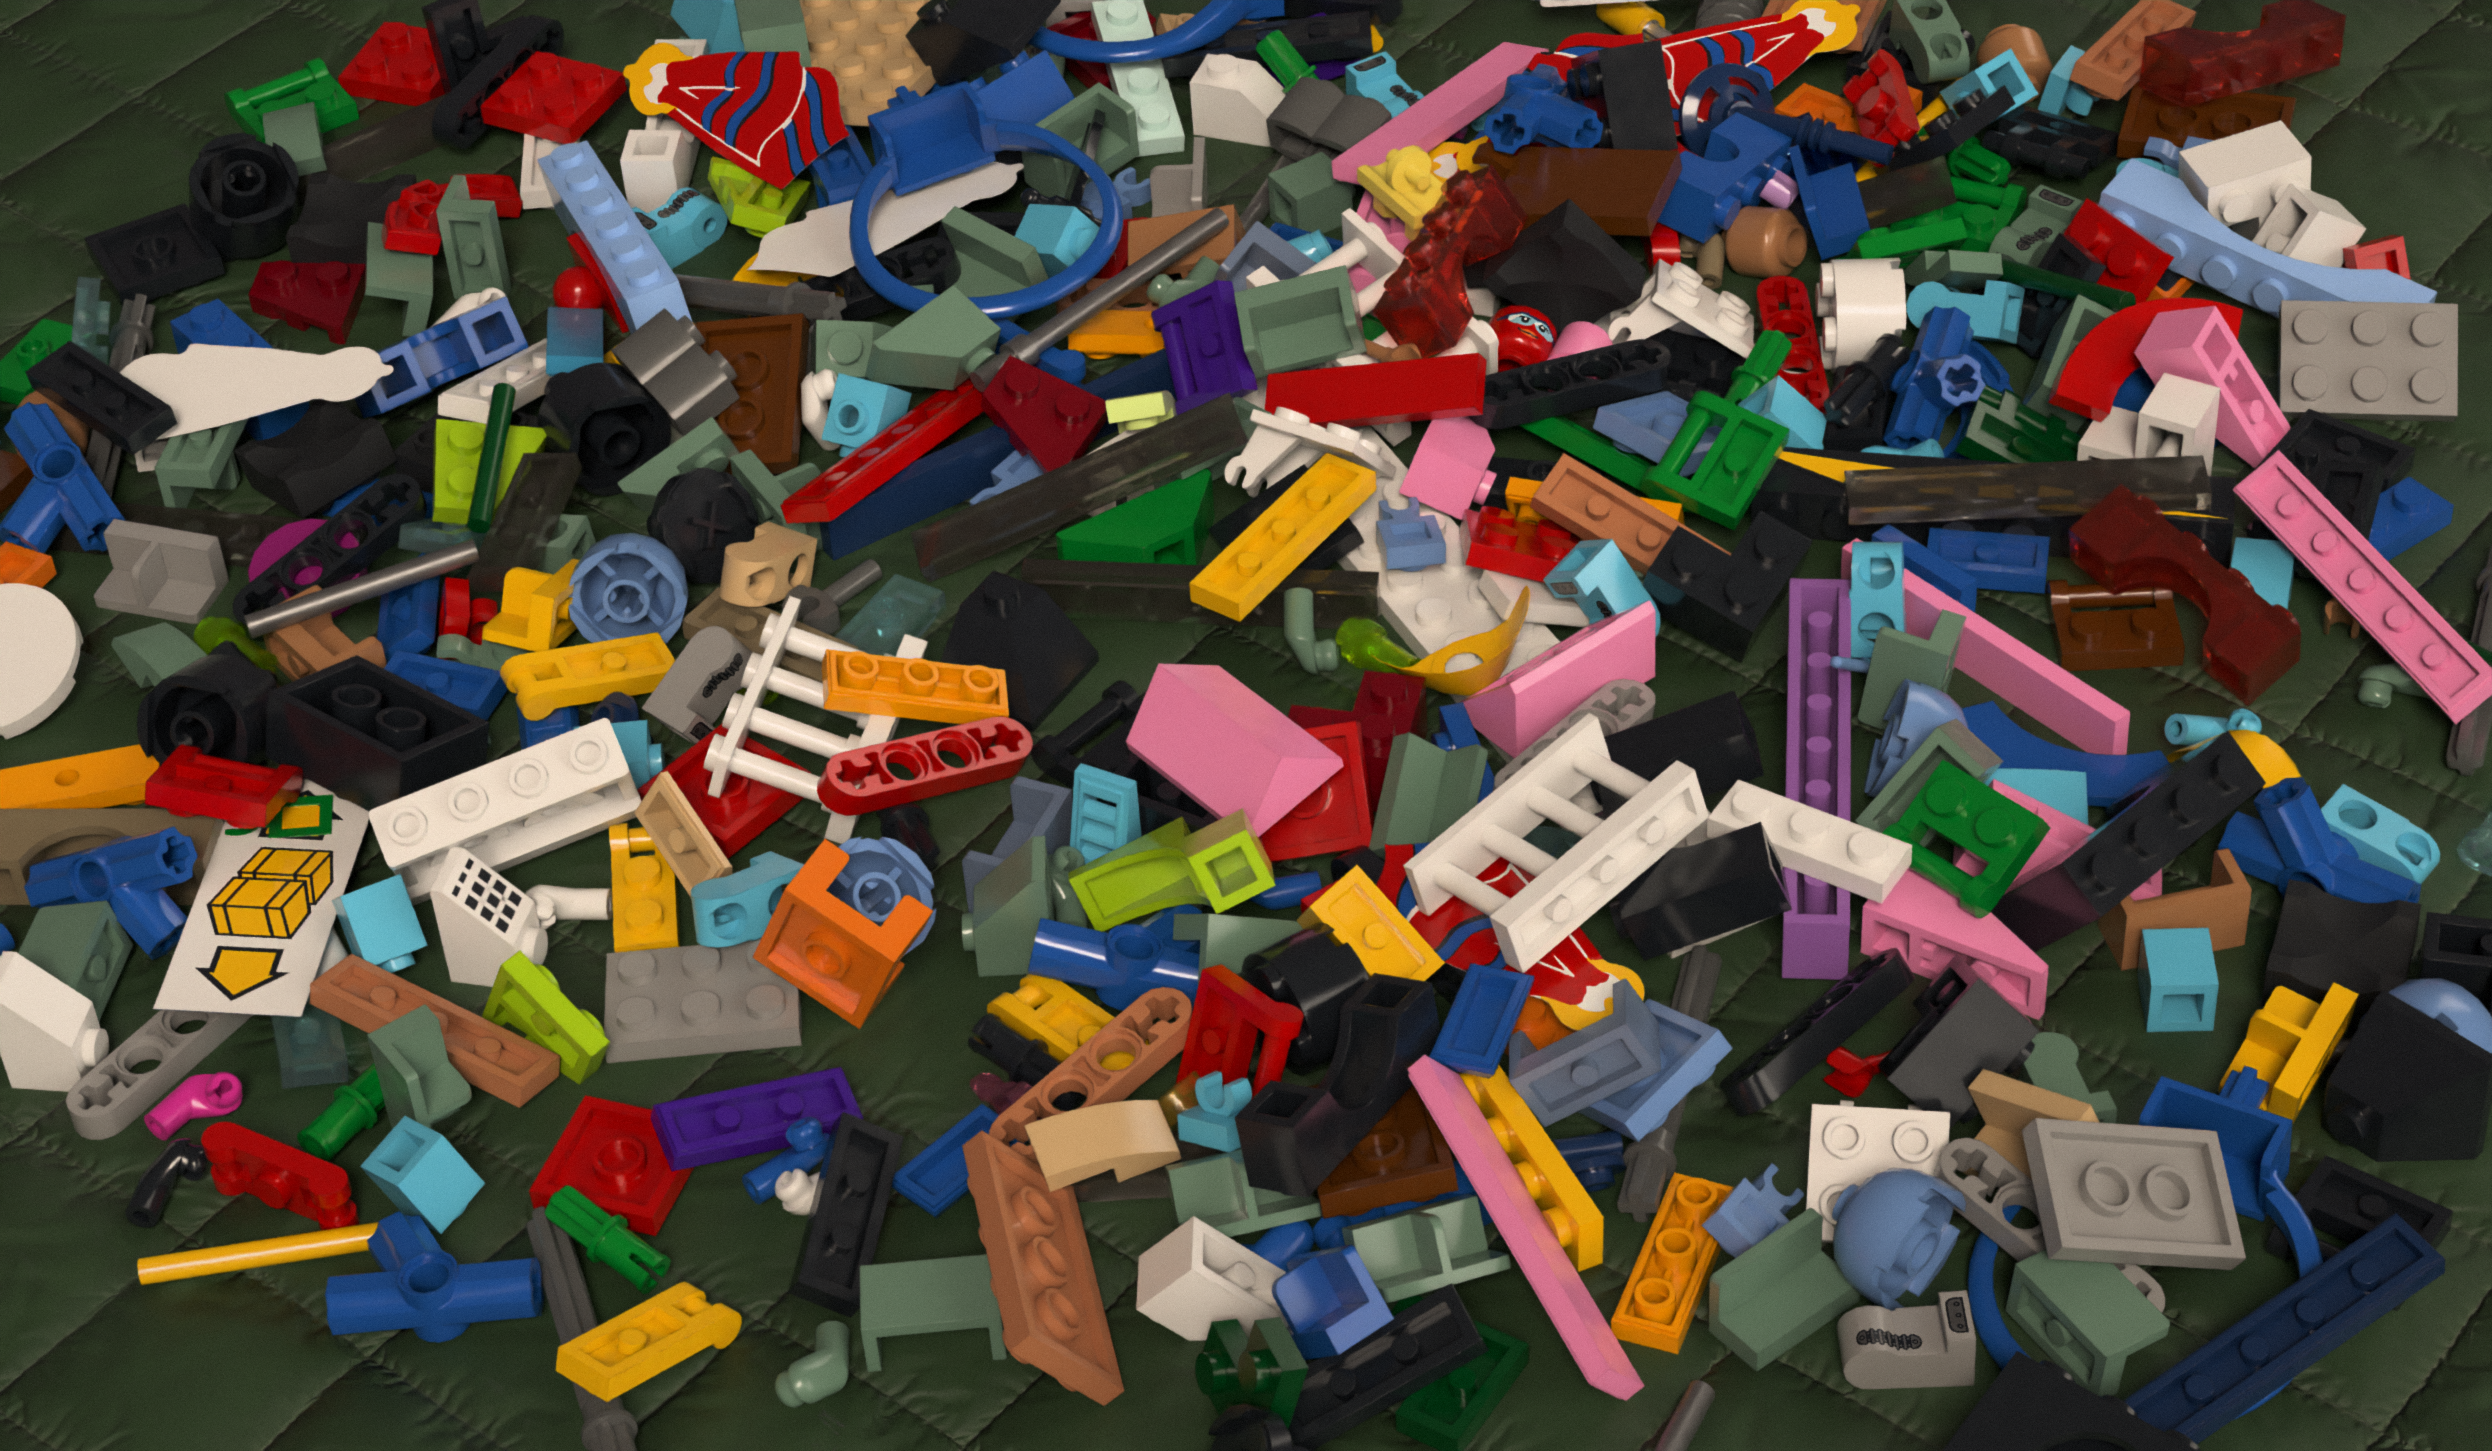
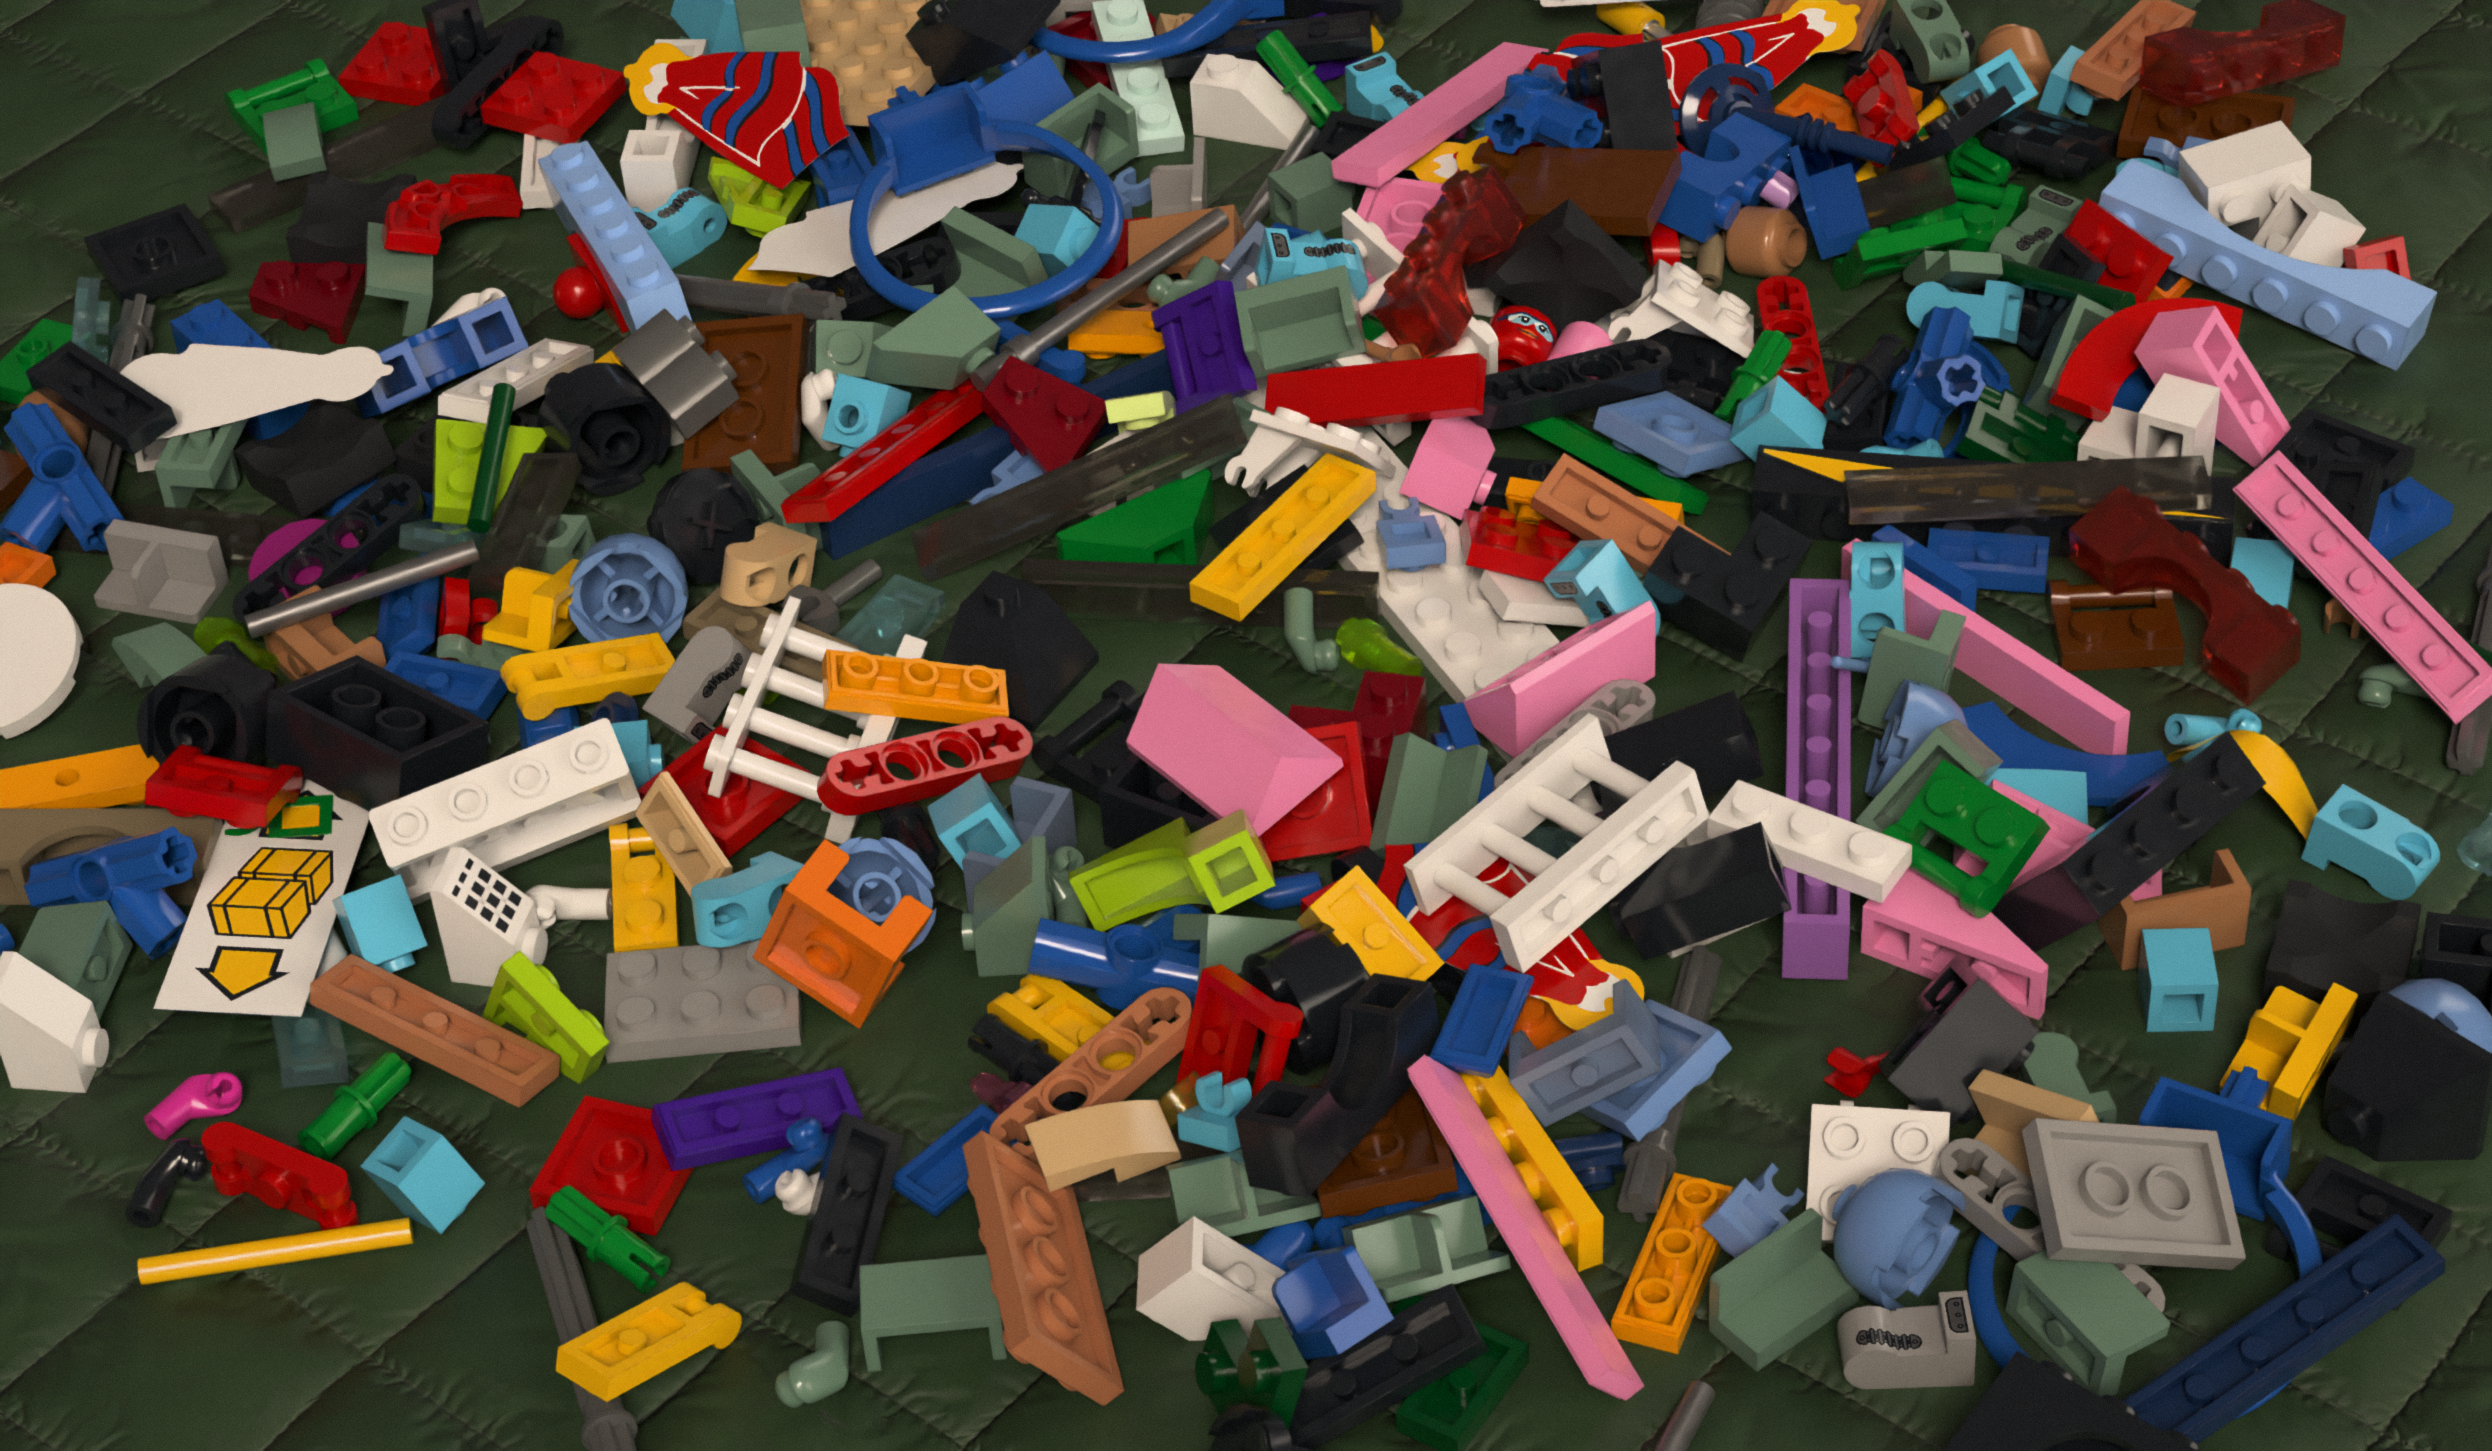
light grey beam [66,1010,253,1140] -> none
black brick [189,133,299,261] -> none
blue piece [325,1211,544,1343] -> none
sand green panel [367,1004,472,1129] -> none
sand green panel [436,175,512,299] -> none
dark azure tile [546,307,603,376] -> none
sand green slope [617,416,740,512] -> none
medium azure slope [1070,763,1142,864] -> none
dark grey brick [1266,77,1391,161] -> none
light yellow hips [1357,145,1460,245] -> none
yellow piece [1371,586,1530,696] -> none
green plate [1639,391,1790,530] -> none
black beam [1719,948,1915,1116] -> none
white brick [1815,258,1906,373] -> none
blue piece [2218,777,2422,903] -> none
light grey plate [2278,300,2458,422] -> none
none -> medium azure brick [927,773,1023,871]
none -> medium azure leg [1254,228,1368,301]

